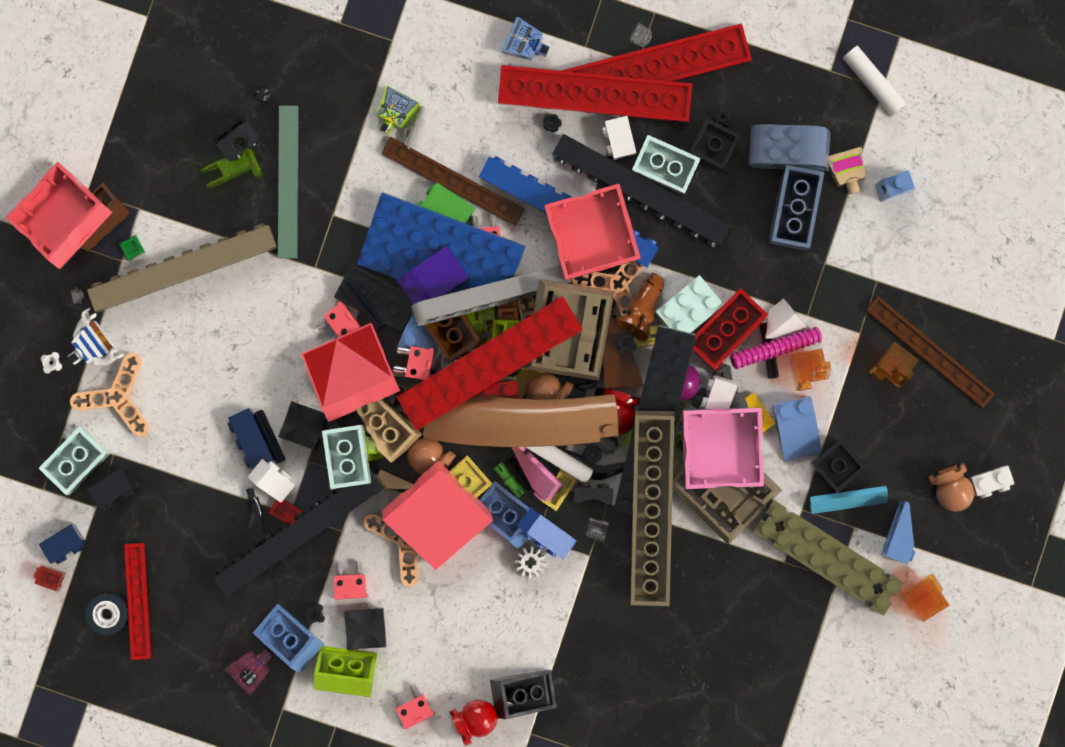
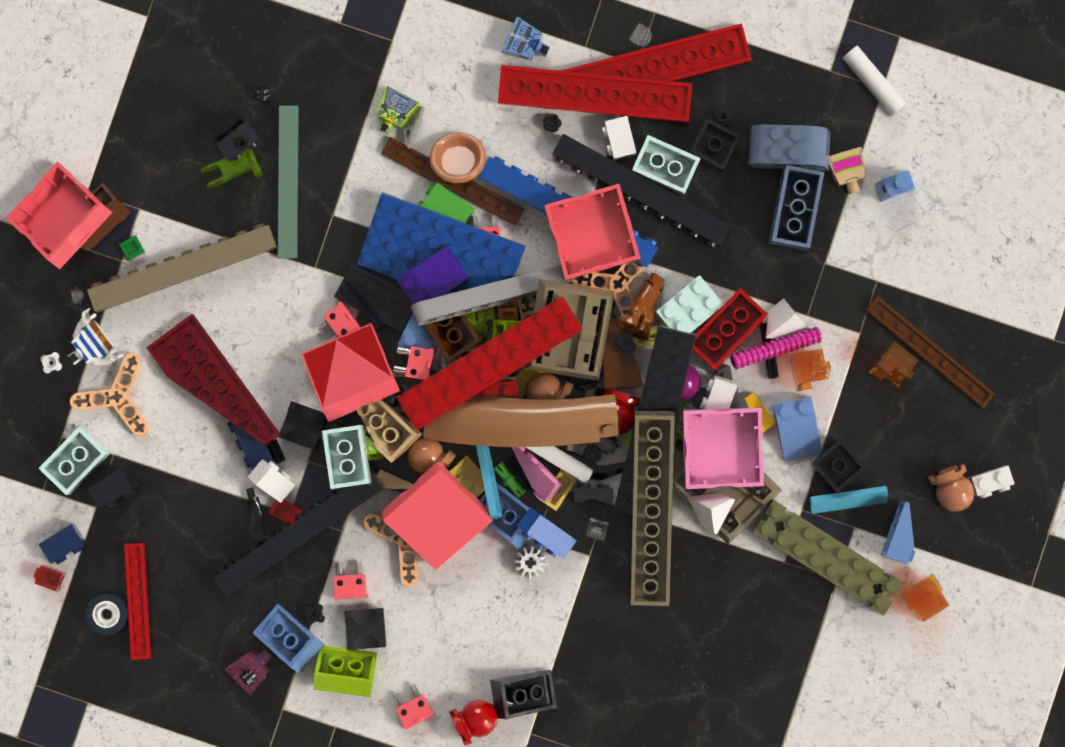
none -> dark red wing [146,313,281,446]
none -> nougat piece [429,132,486,184]
none -> medium azure tile [476,445,503,520]
none -> white slope [687,493,735,534]

